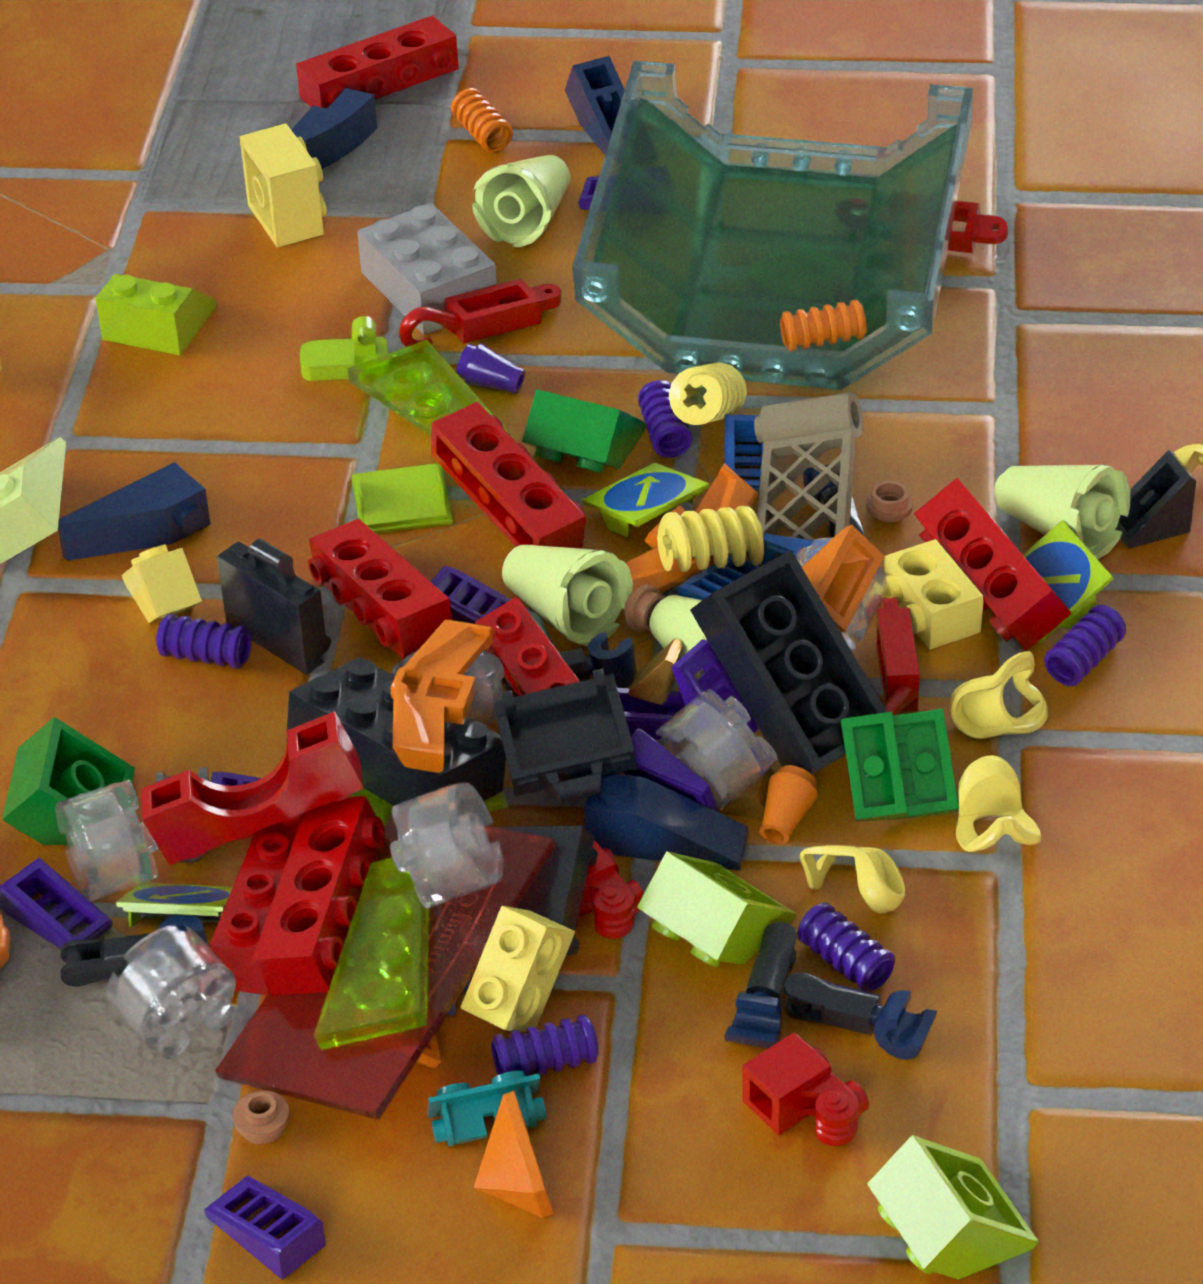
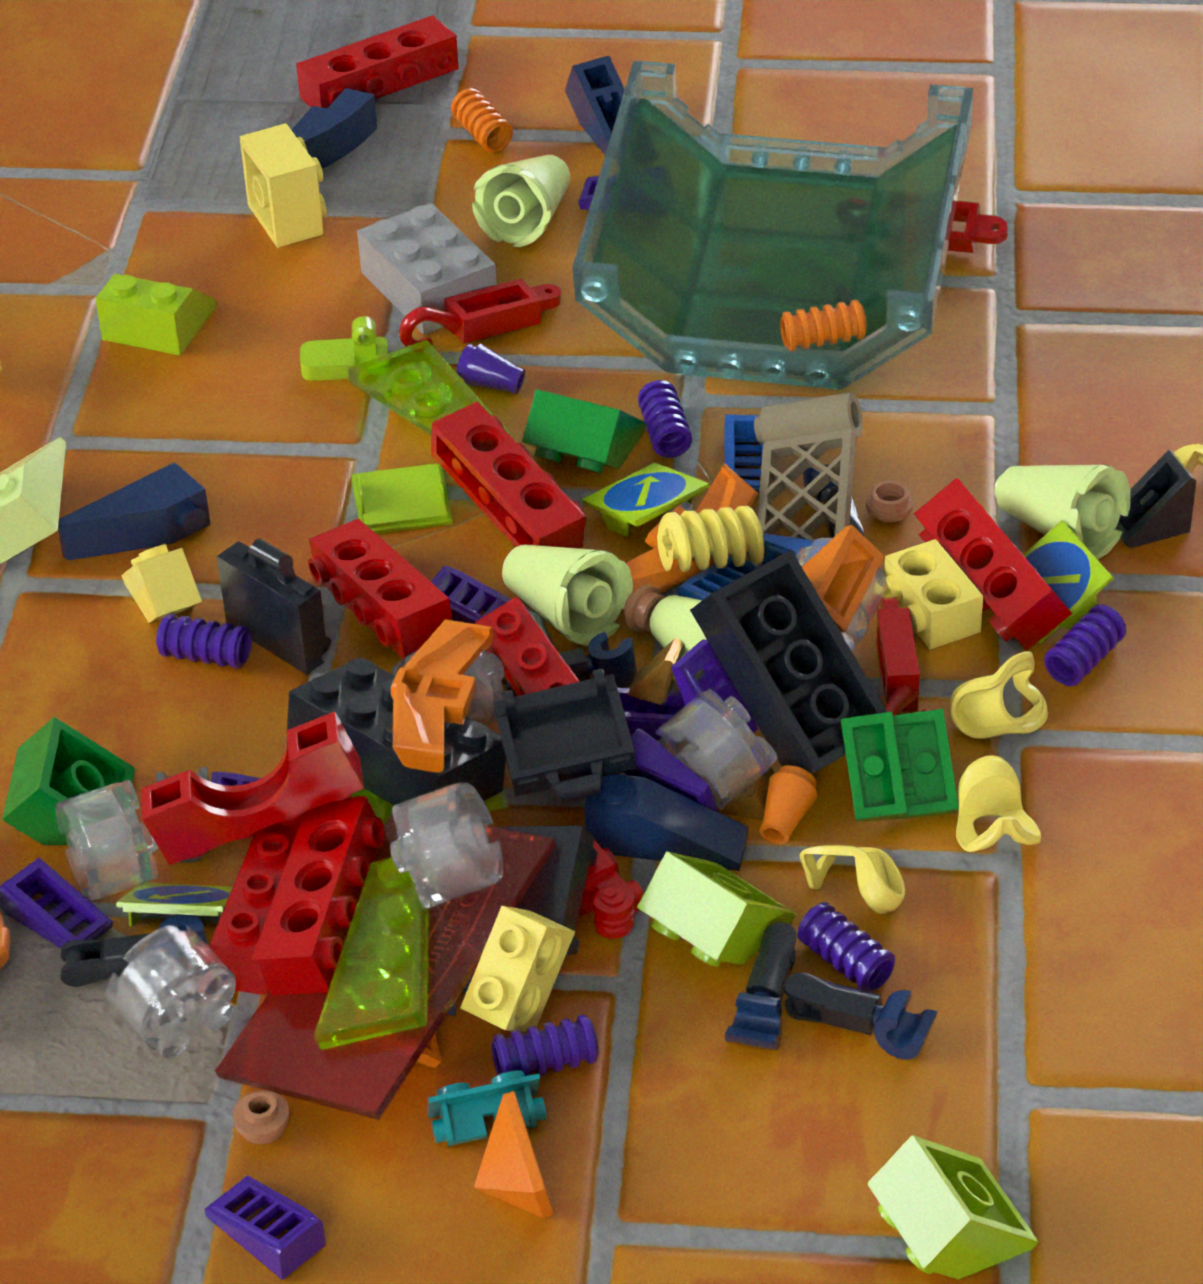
light yellow piece [669,362,747,425] -> none
red brick [742,1032,869,1146] -> none

